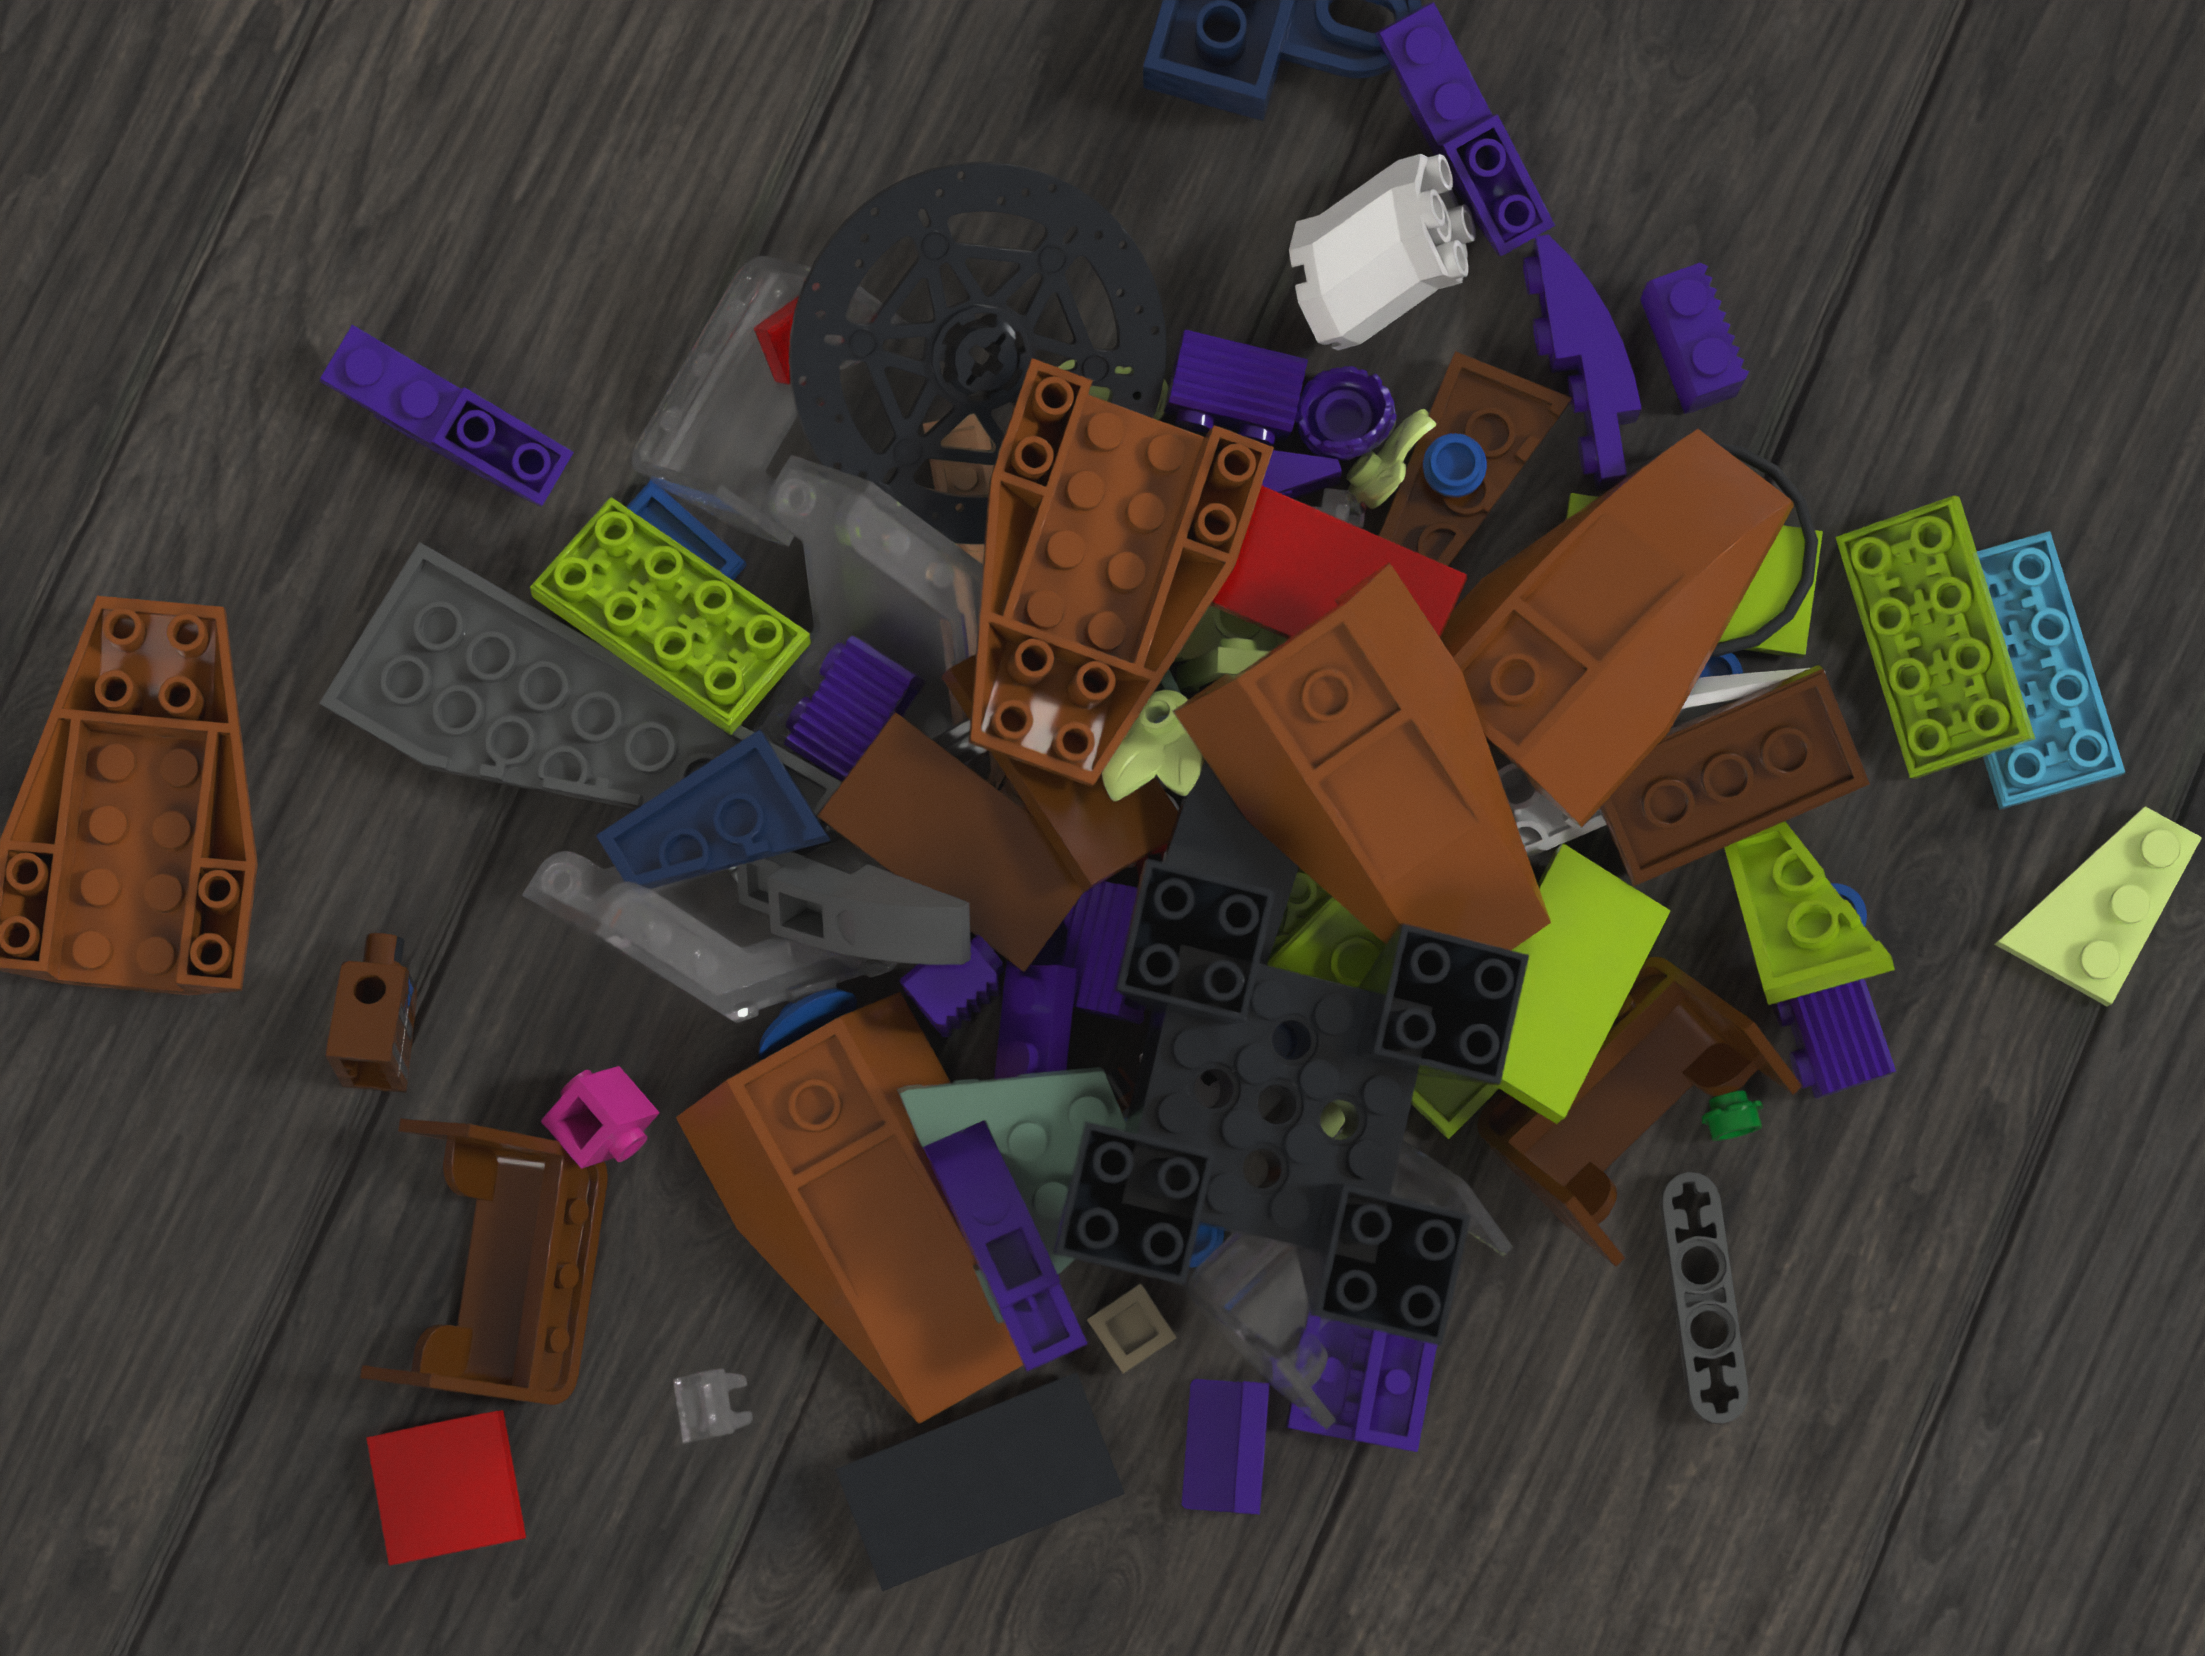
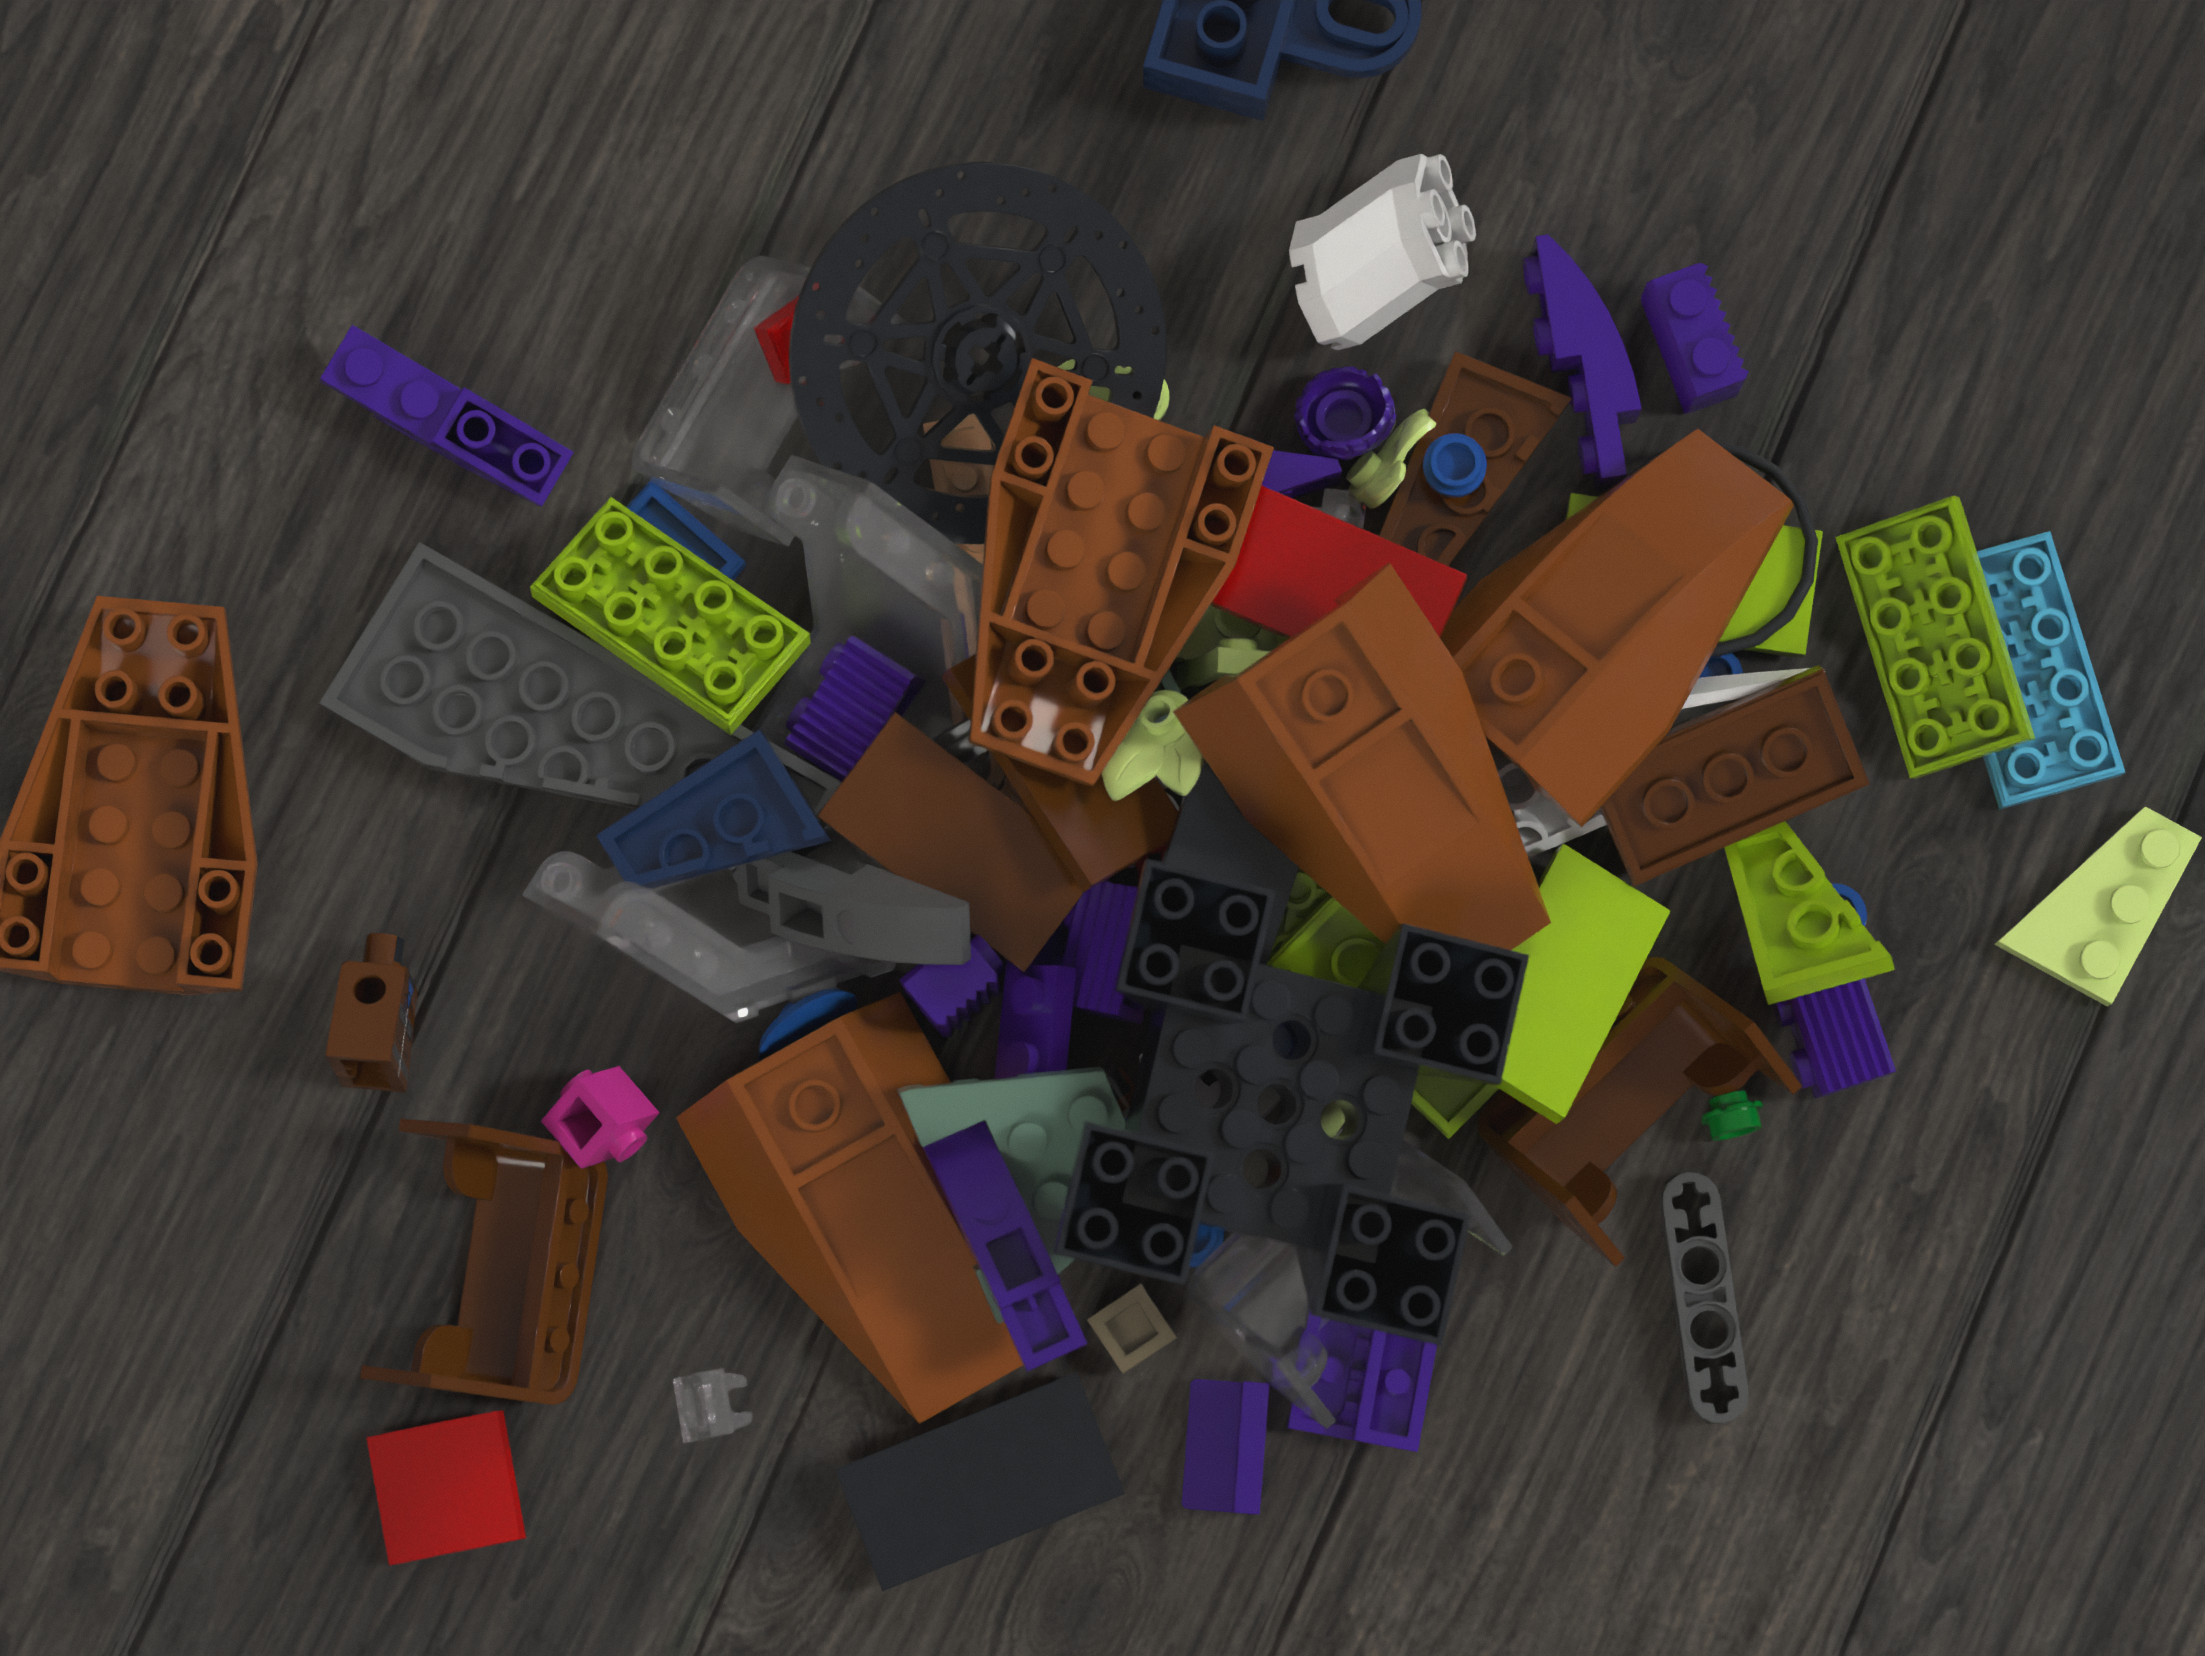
dark purple brick [1163,330,1308,447] -> none
dark purple slope [1375,2,1555,256] -> none

